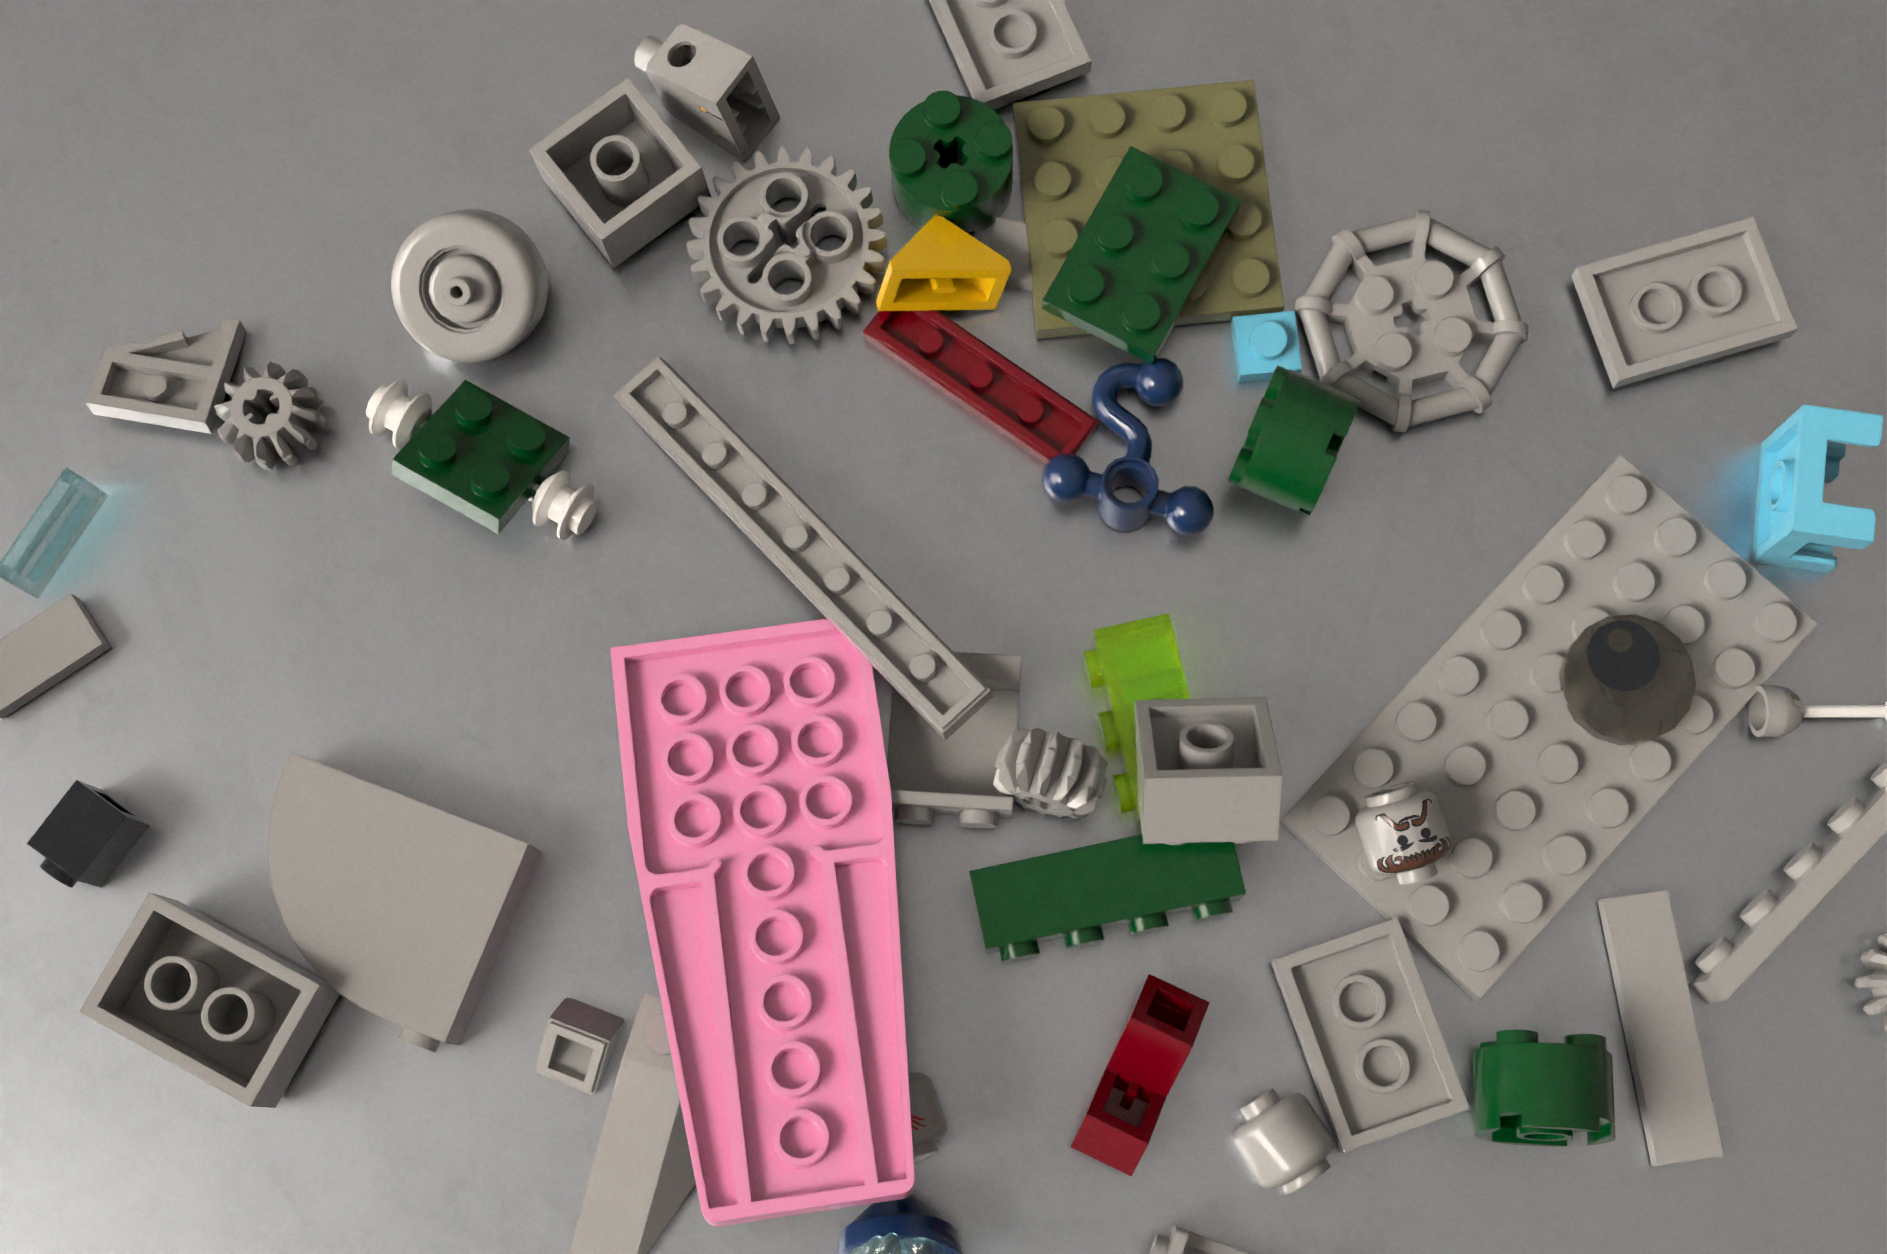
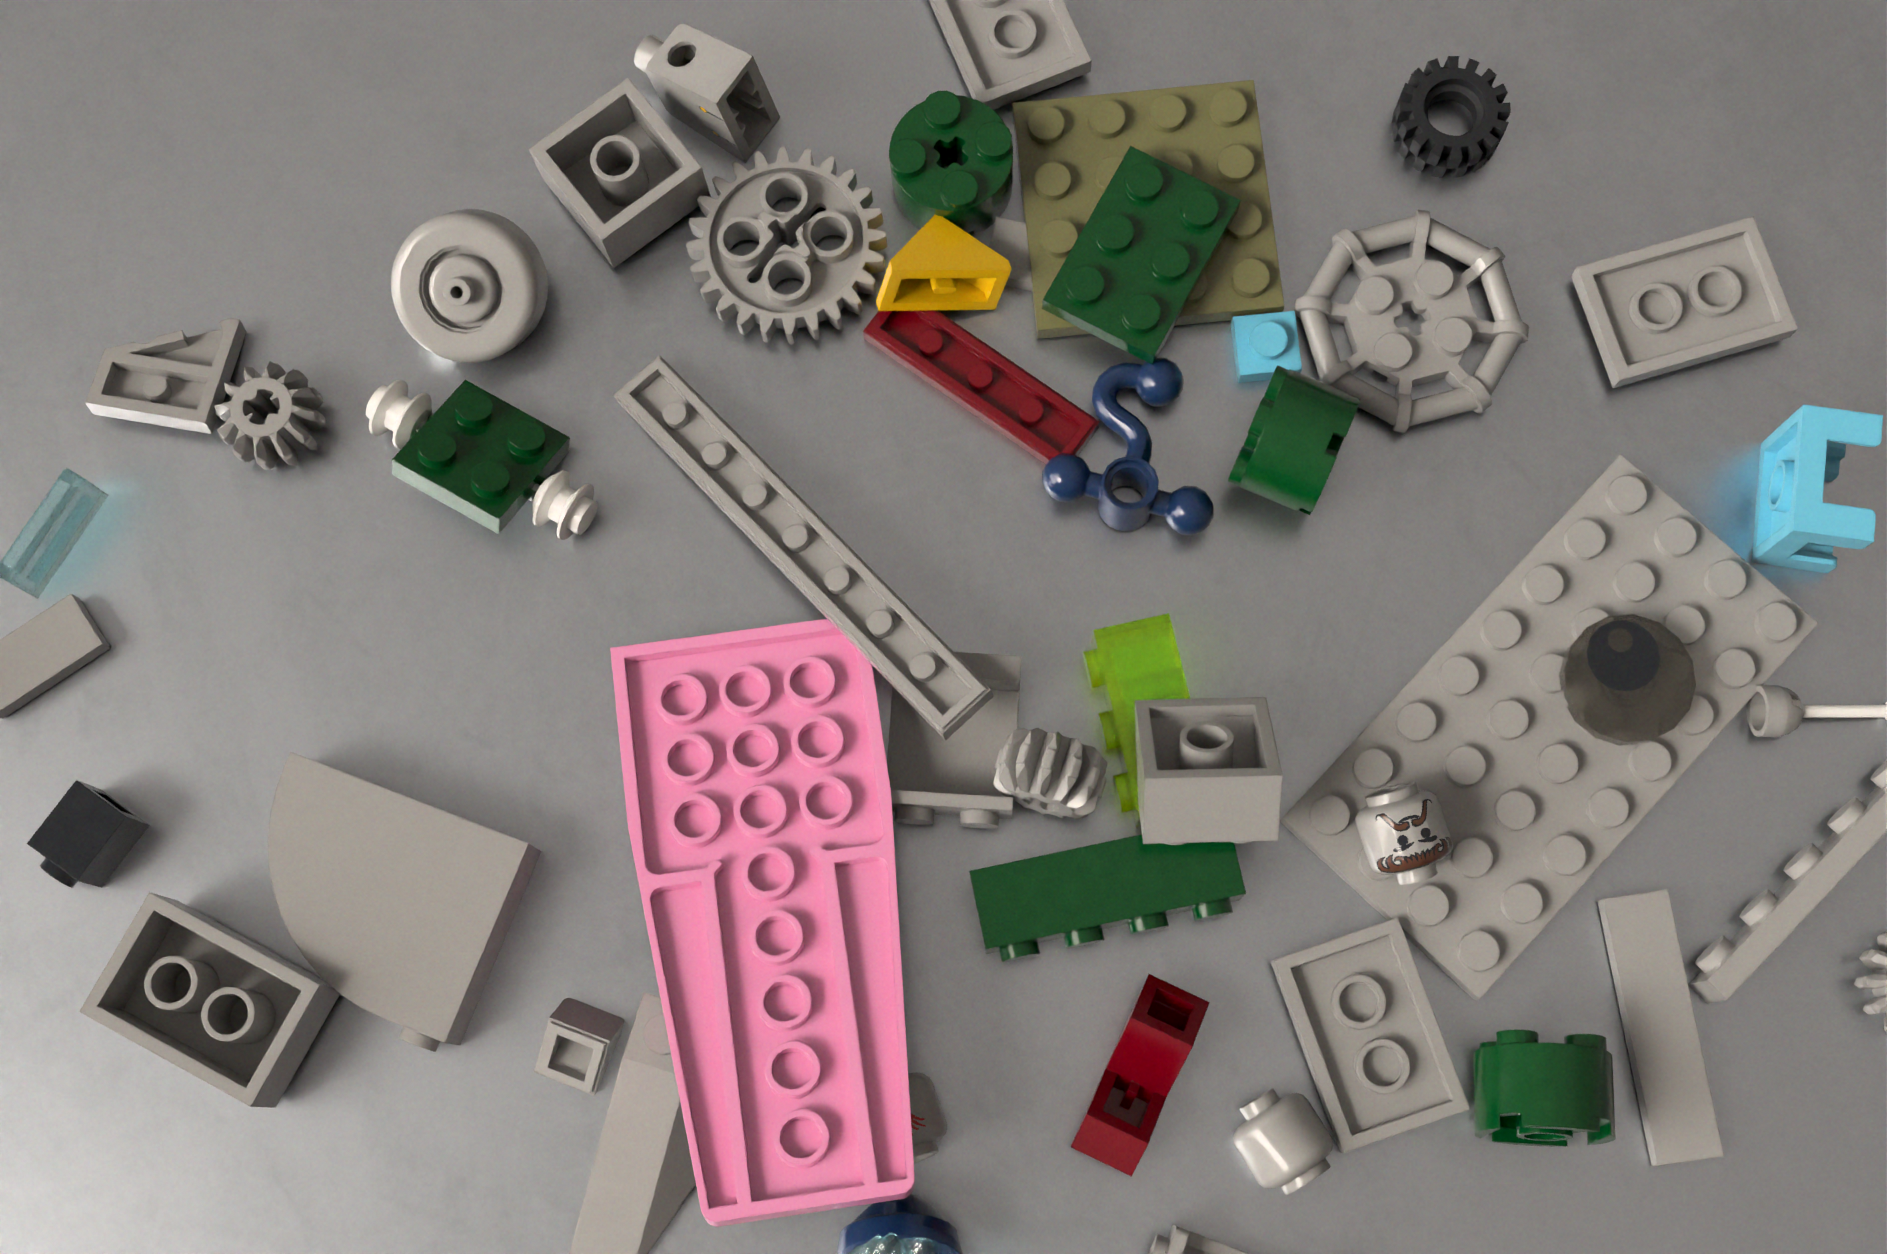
none -> black tyre [1391,56,1511,178]

